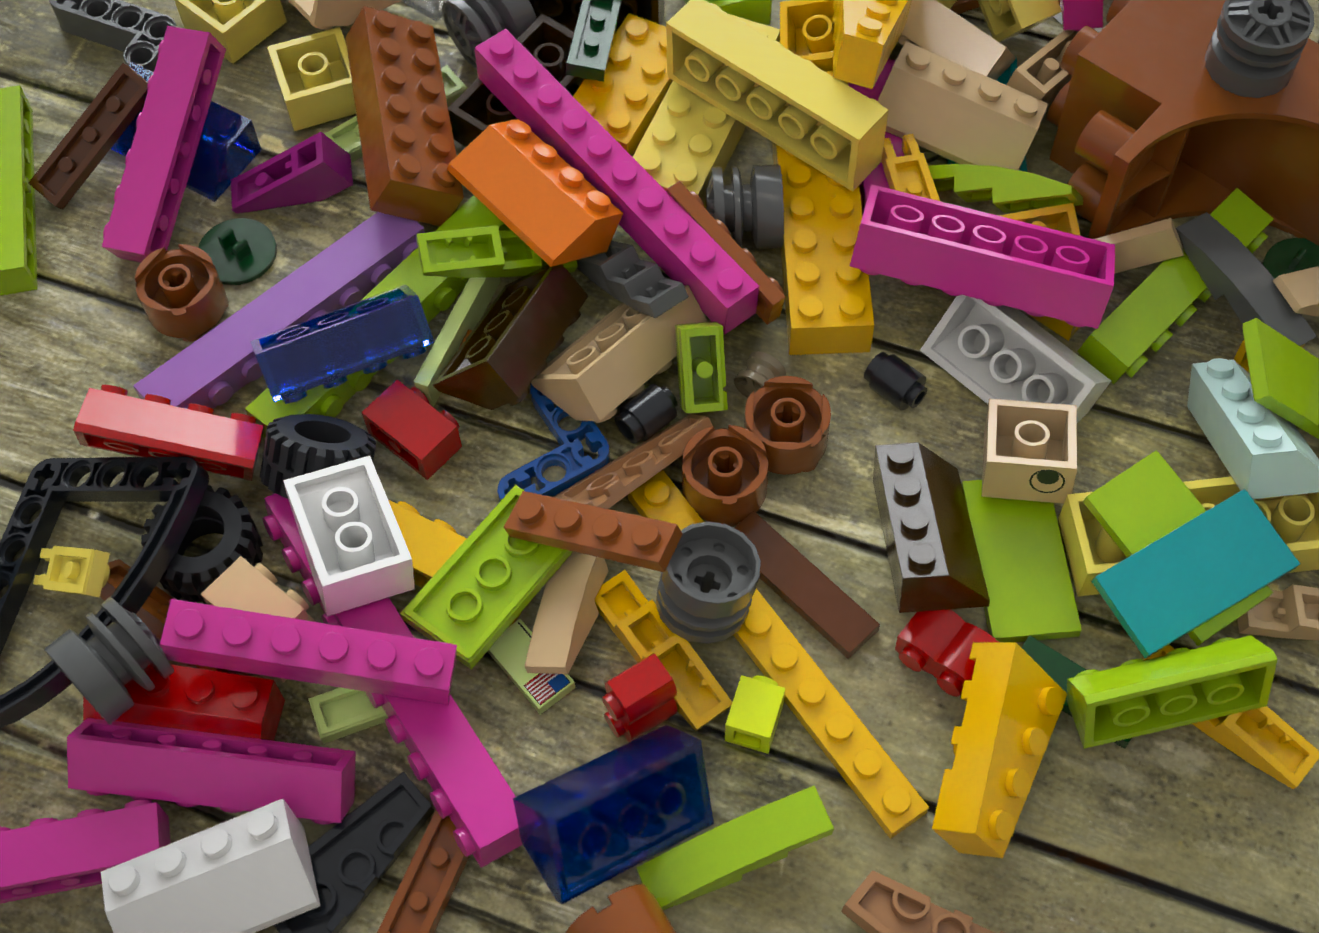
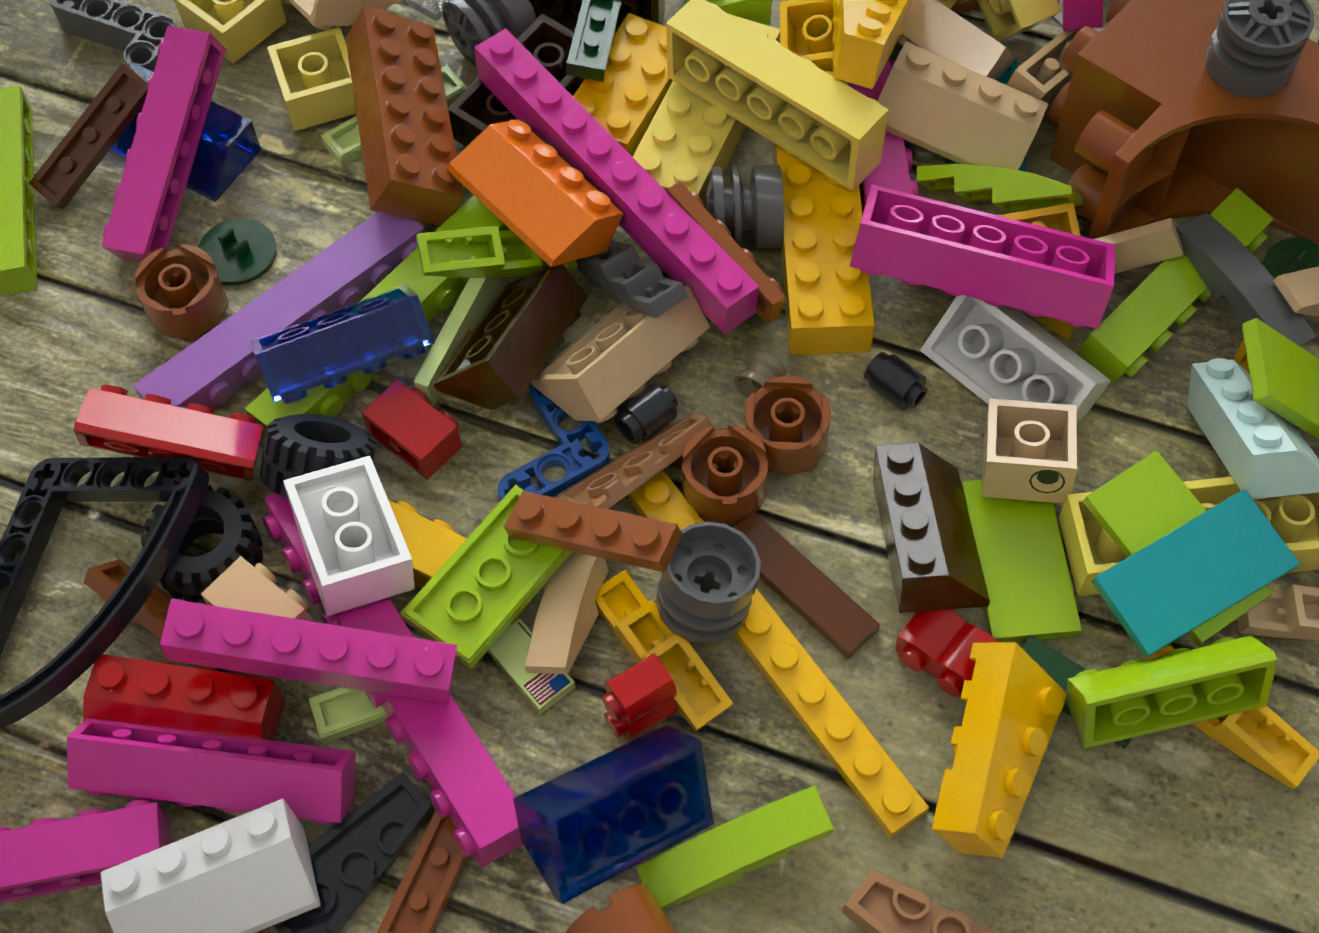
light yellow hinge [33,546,110,598] -> none
dark grey wheel [44,597,174,725] -> none
magenta slope [231,132,353,214] -> none
lime brick [675,322,728,413] -> none
neon yellow brick [725,675,785,754] -> none
yellow hinge [881,134,940,201] -> none

